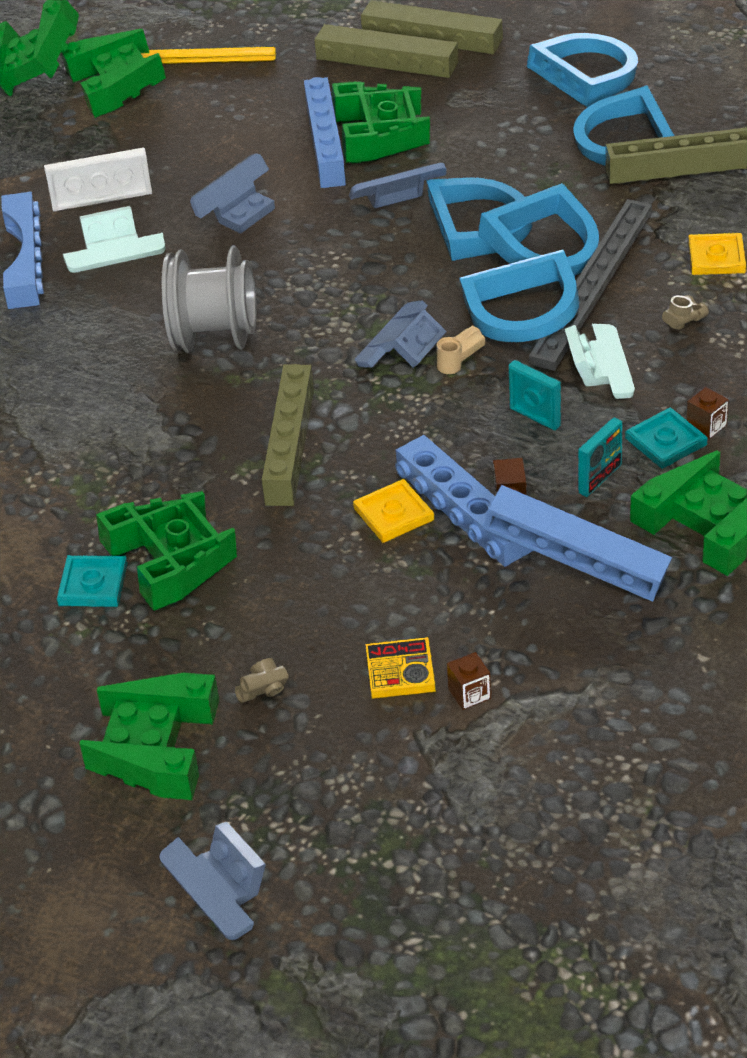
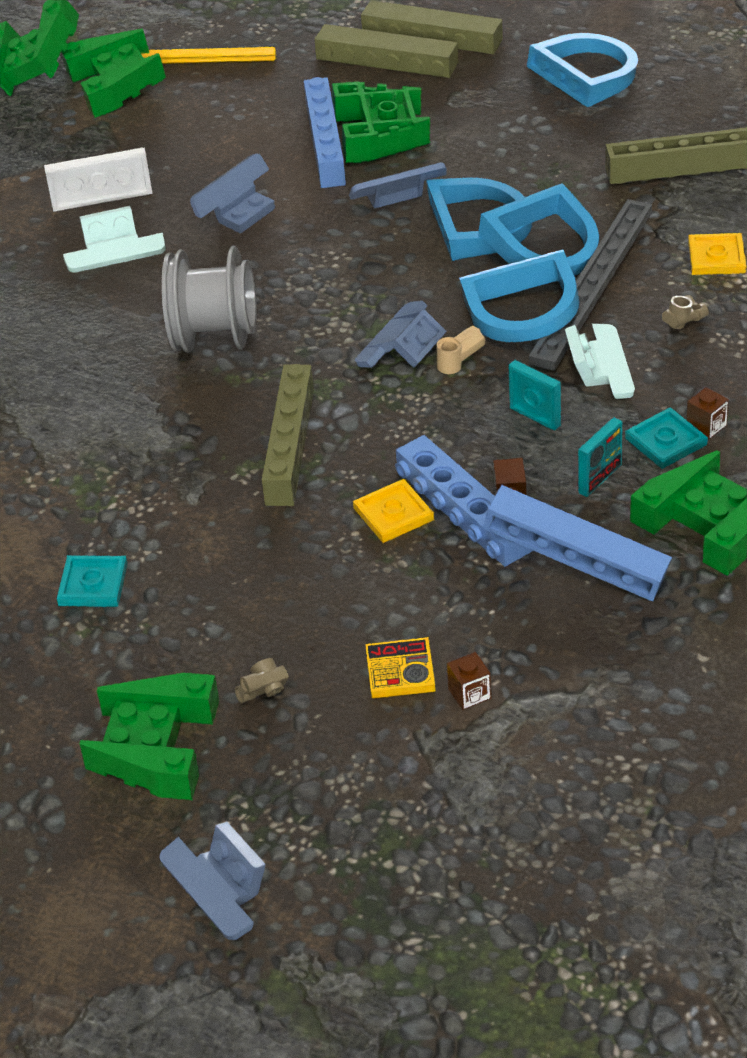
medium blue arch [1,192,44,309] -> none
green wedge [96,491,237,611] -> none
dark azure window [573,85,674,165] -> none

